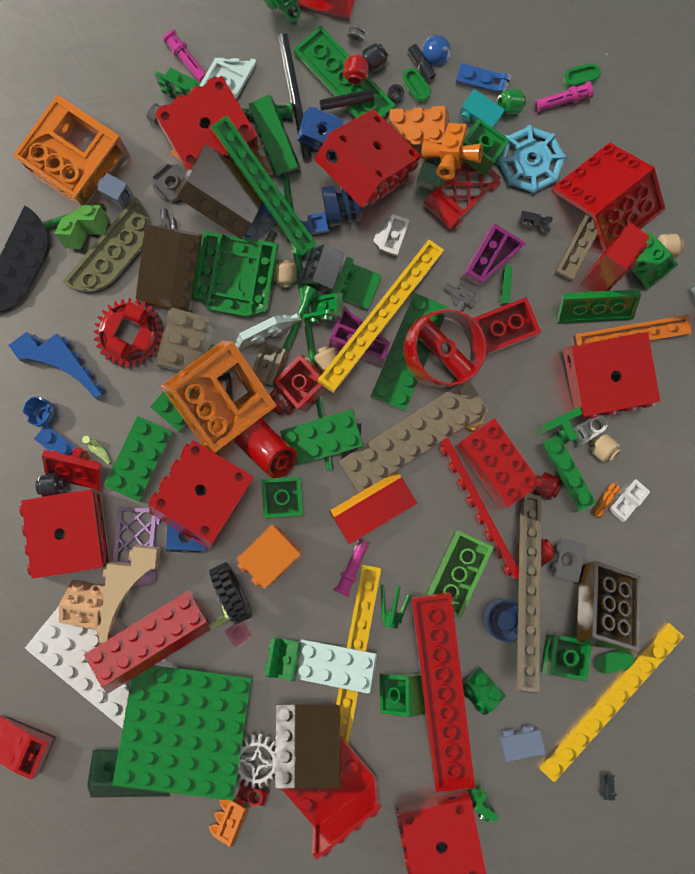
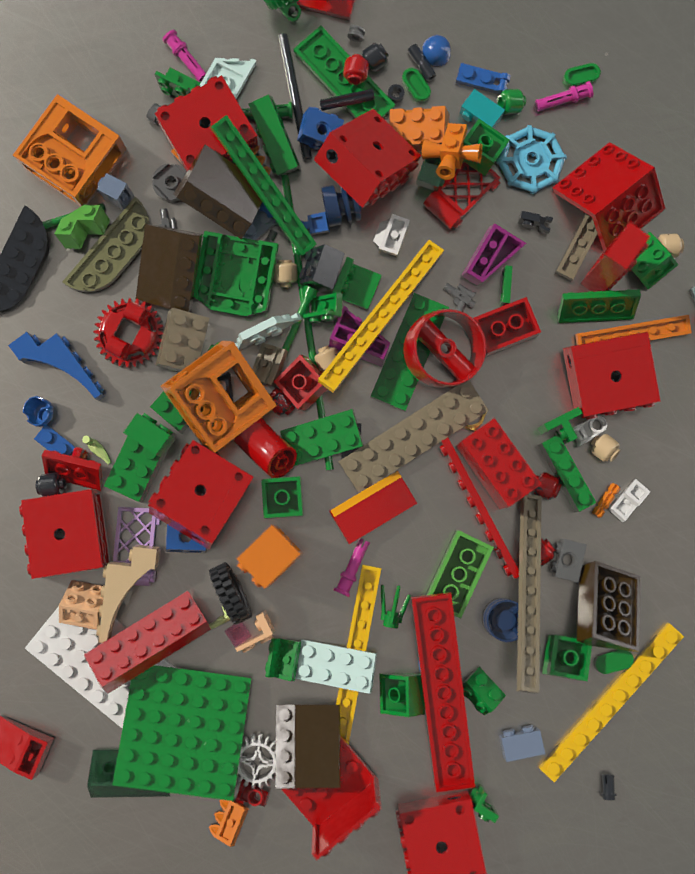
none -> green brick [123,413,176,458]
none -> light nougat bracket [235,610,276,653]

